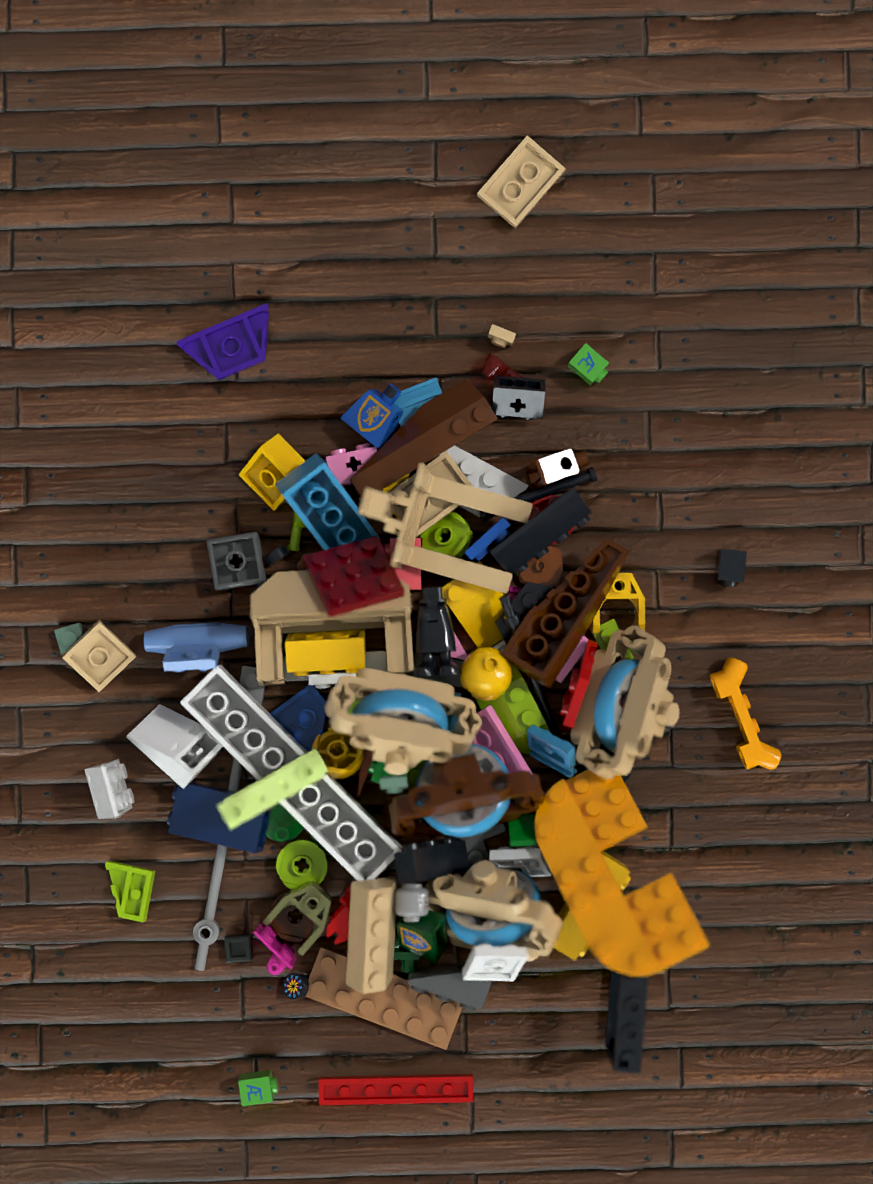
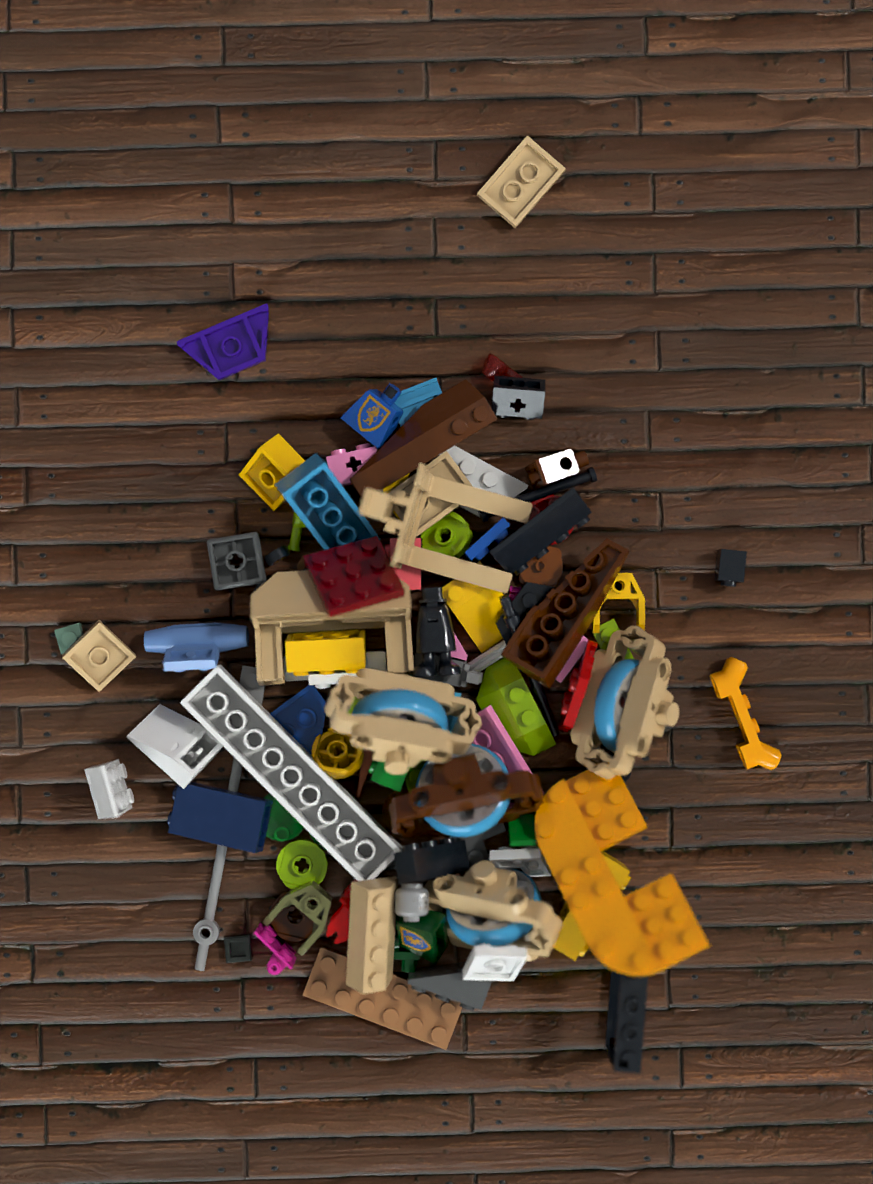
lime wing [105,861,155,922] -> none
yellowish green fence [217,748,329,829] -> none
bright green brick [238,1070,278,1106] -> none
tile [283,973,309,999] -> none
red plate [318,1074,473,1105] -> none
sand green plate [380,774,408,793] -> none
yellow cylinder [459,647,513,701] -> none
tan plate [488,324,516,348] -> none
dark azure plate [527,725,577,778] -> none
bright green brick [567,343,609,386] -> none

